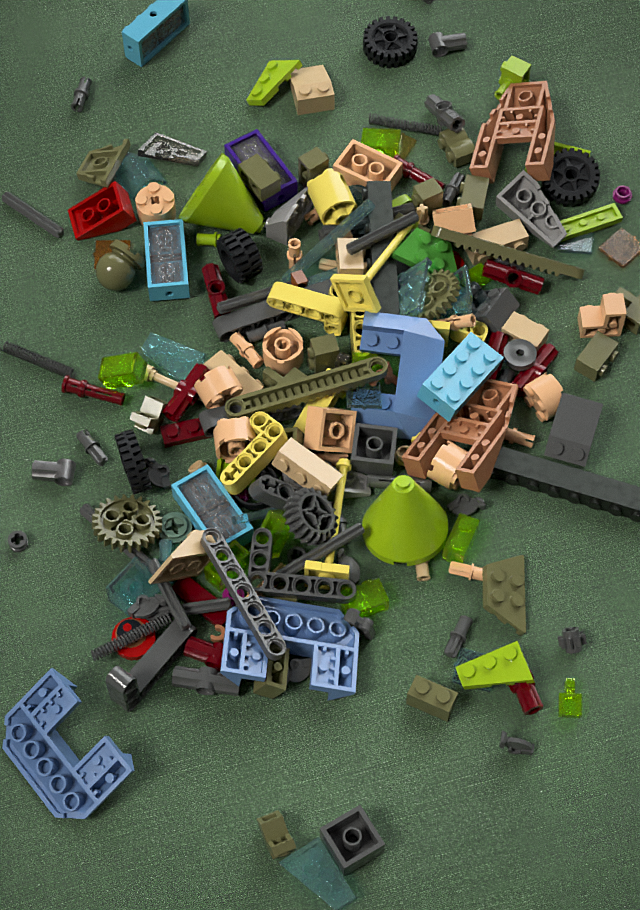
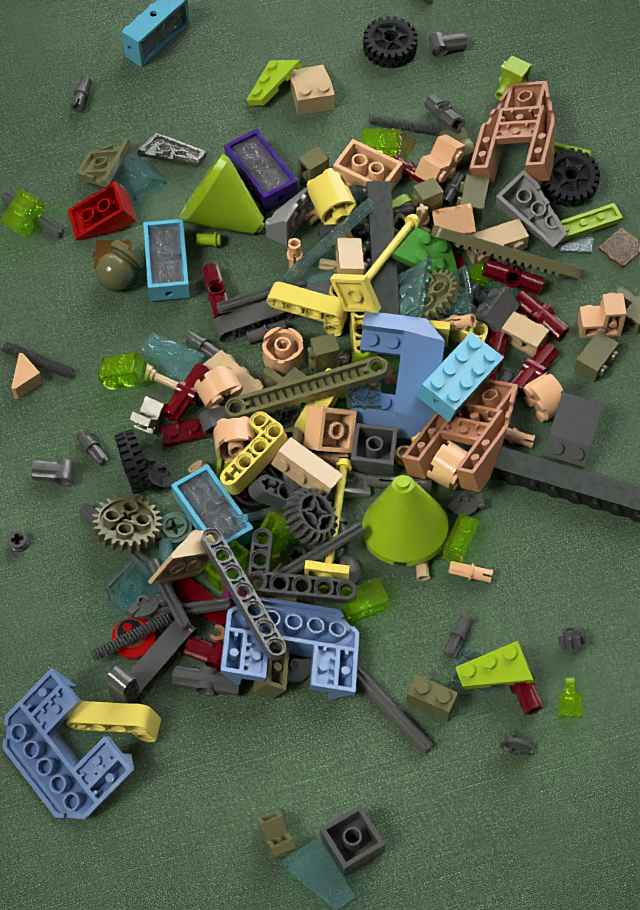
dark red pin [61,375,125,406] -> none
light nougat brick [135,182,176,226] -> none
black tyre [217,228,263,283] -> none
light nougat pin [229,332,264,369] -> none
olive brick [238,153,281,202] -> none
piece [291,270,308,288] -> none
dark grey piece [343,608,375,640] -> none
dark grey axle [346,211,419,255] -> none
olive wing [482,555,526,636] -> none
dark grey piece [503,339,537,371] -> none
magenta plate [612,185,632,204] -> none
none -> clear neon green brick [0,188,46,237]
none -> light nougat slope [11,353,43,399]
none -> light yellow beam [66,701,161,742]
none -> dark grey axle [184,330,220,358]
none -> dark grey axle [356,666,433,753]
none -> light nougat brick [414,134,465,184]
none -> dark red piece [516,291,570,341]

